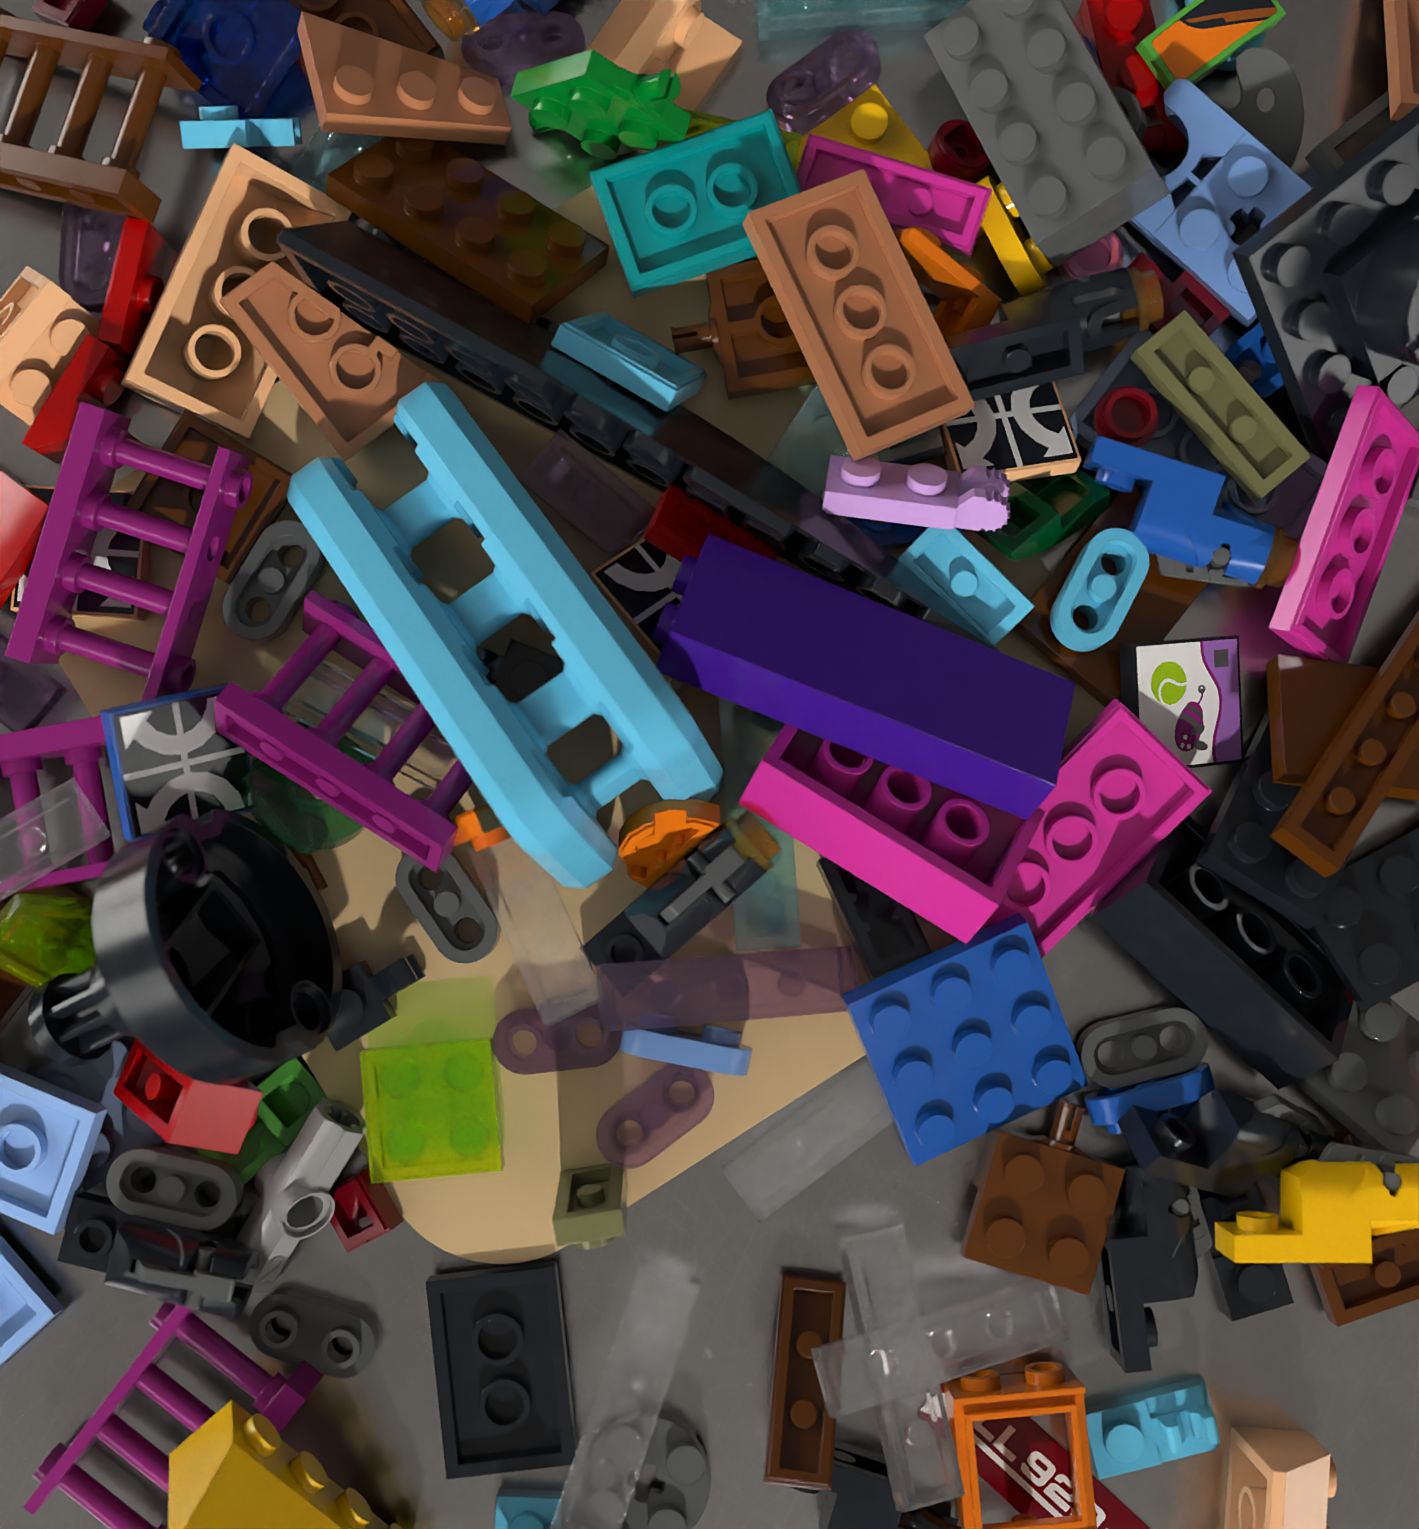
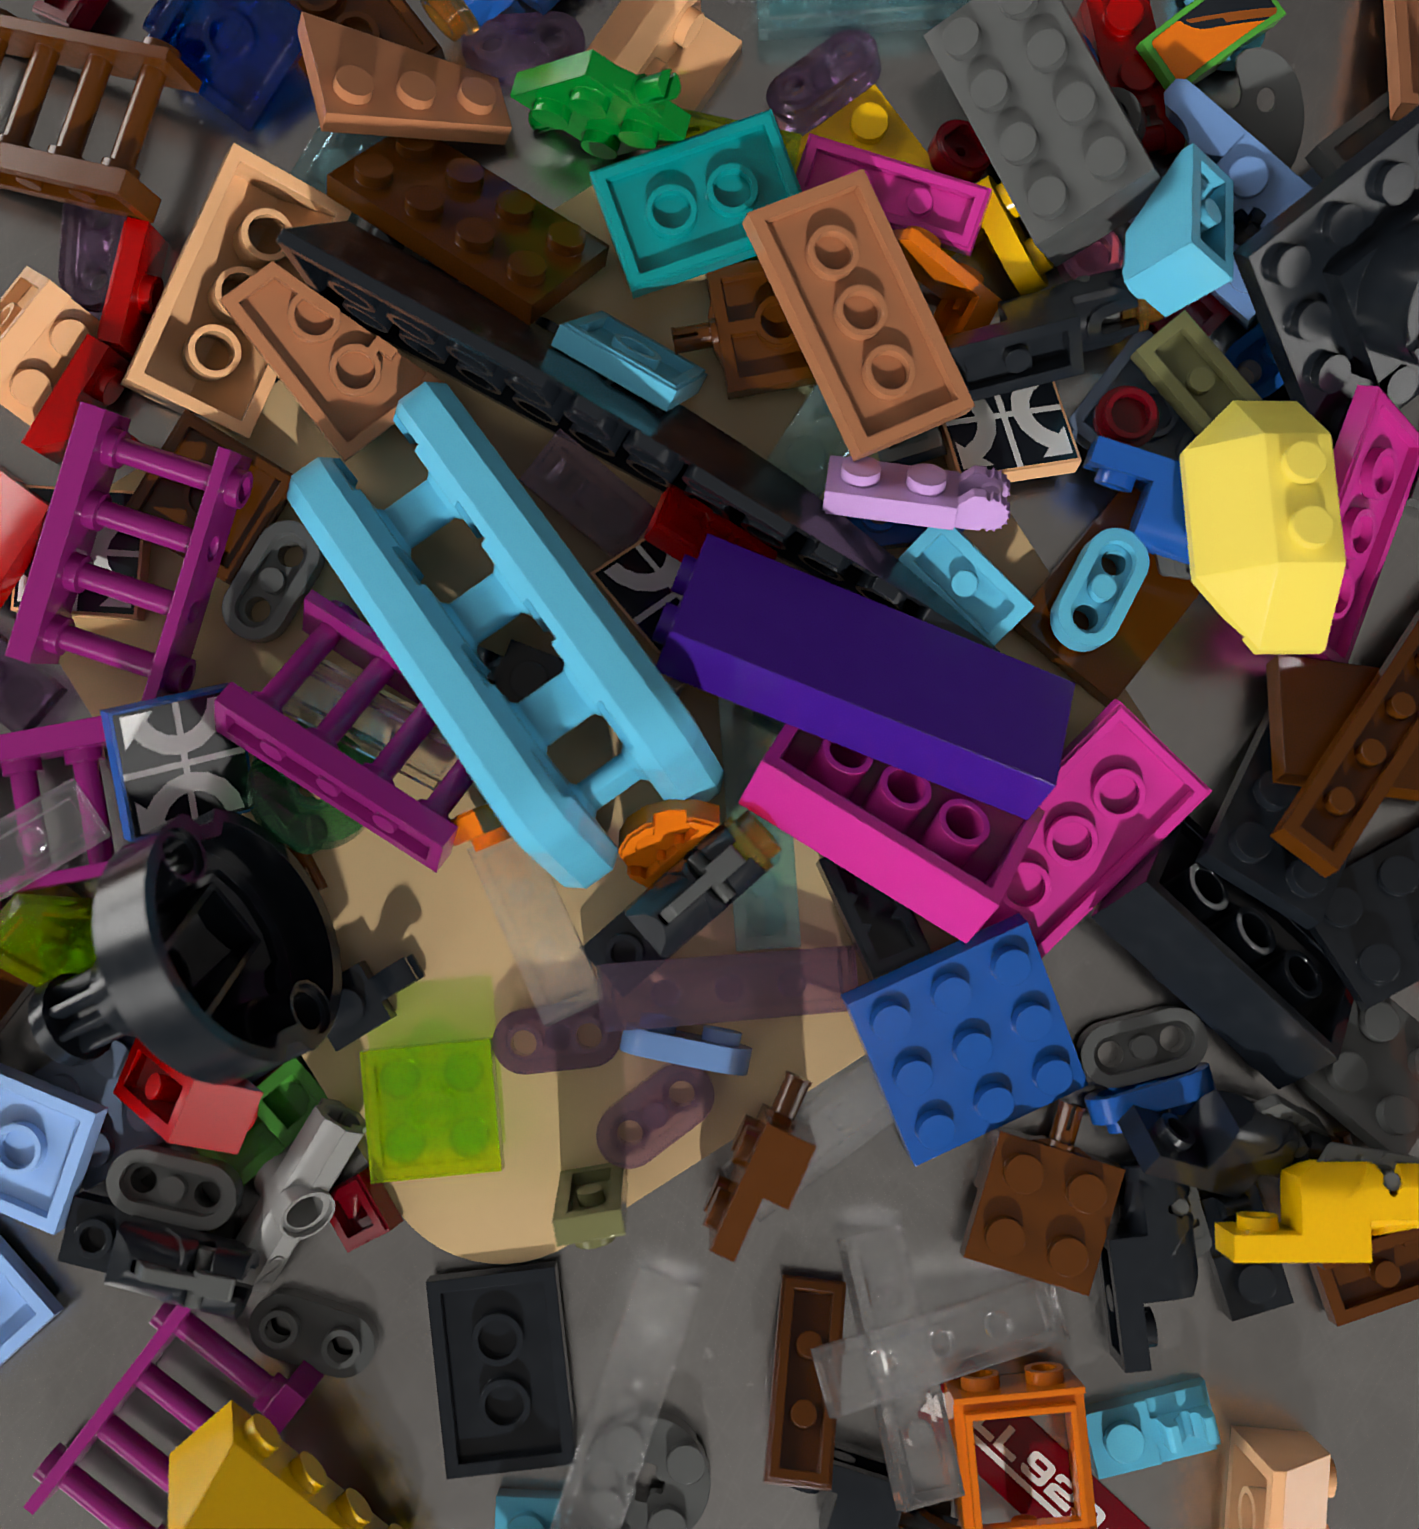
medium azure plate [179,106,303,149] -> none
dark grey plate [395,851,501,964] -> none
dark green slope [972,469,1111,561] -> none
tile [1119,635,1244,768] -> none
none -> reddish brown plate [702,1071,817,1262]
none -> medium azure slope [1122,143,1234,317]
none -> light yellow wedge [1179,401,1346,654]

